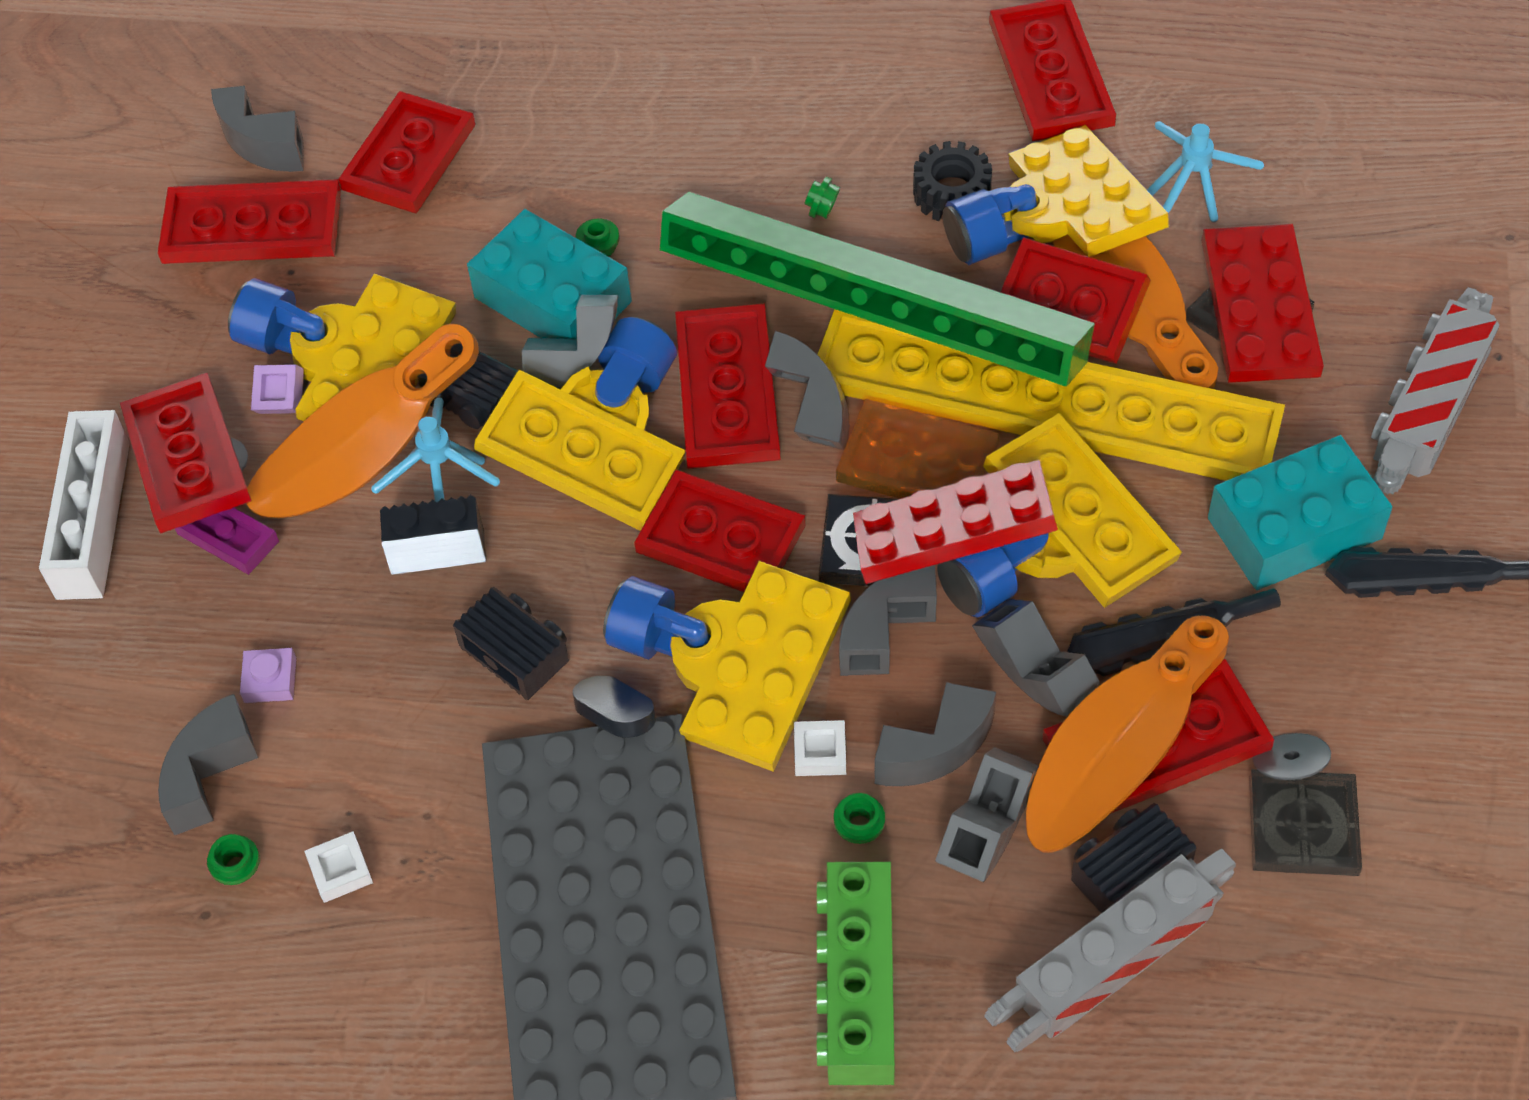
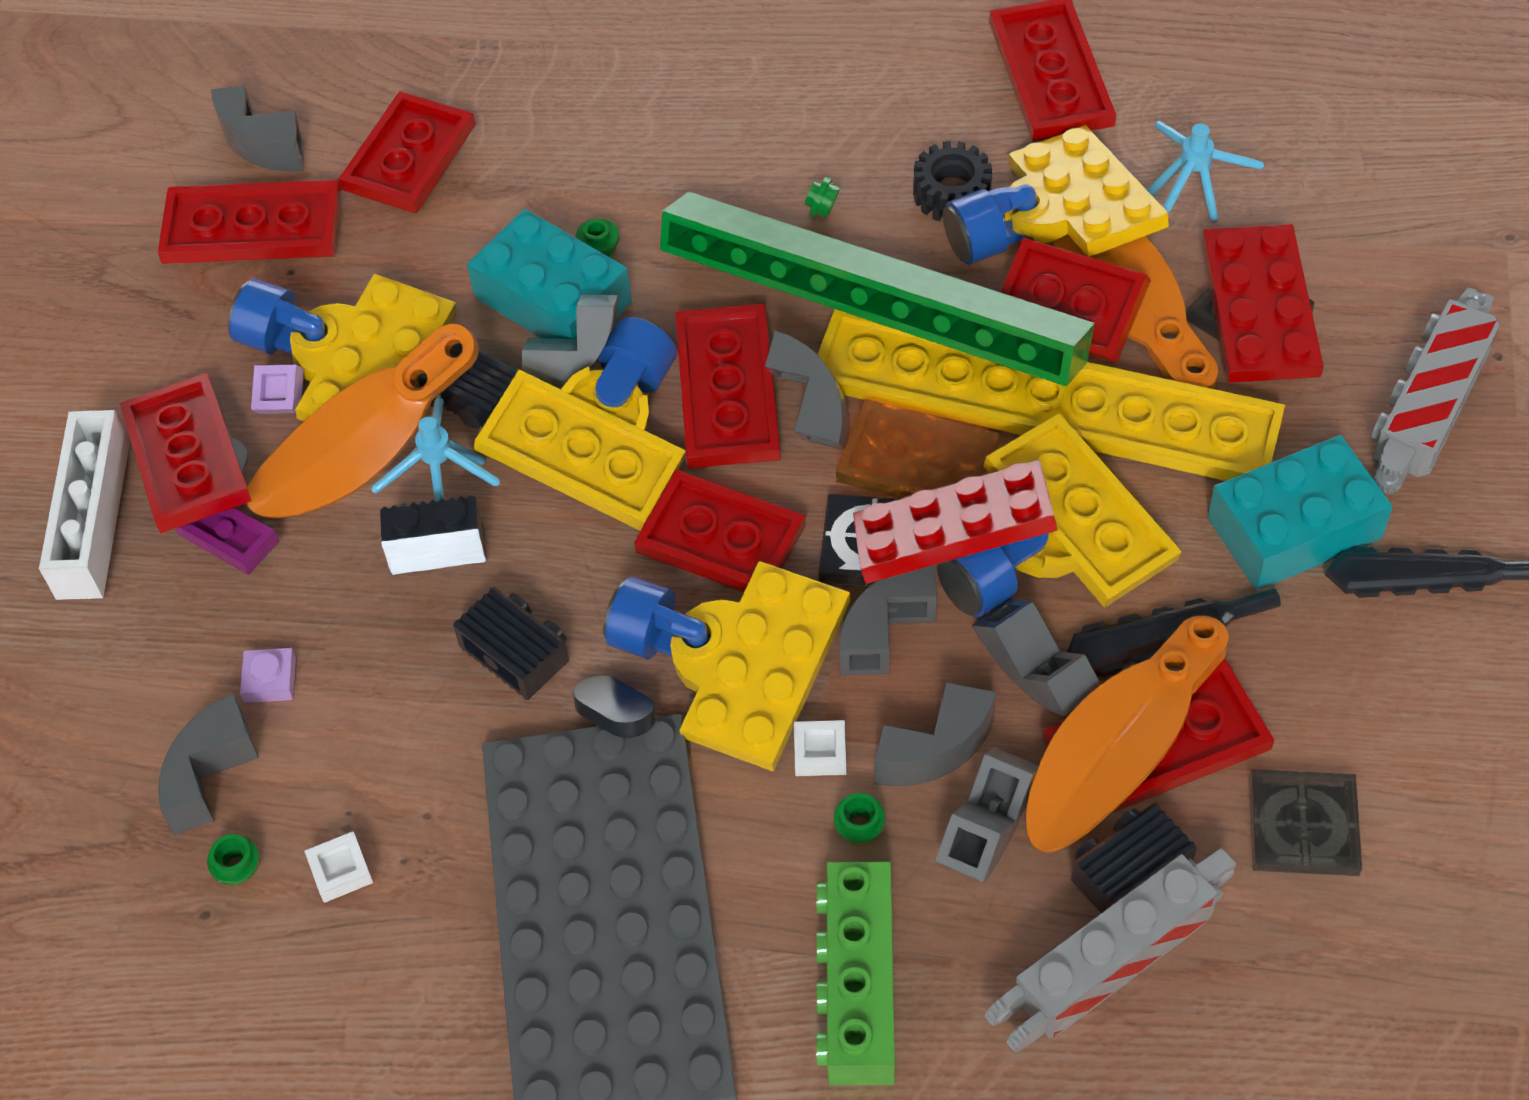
dark grey piece [1253,733,1331,780] -> none

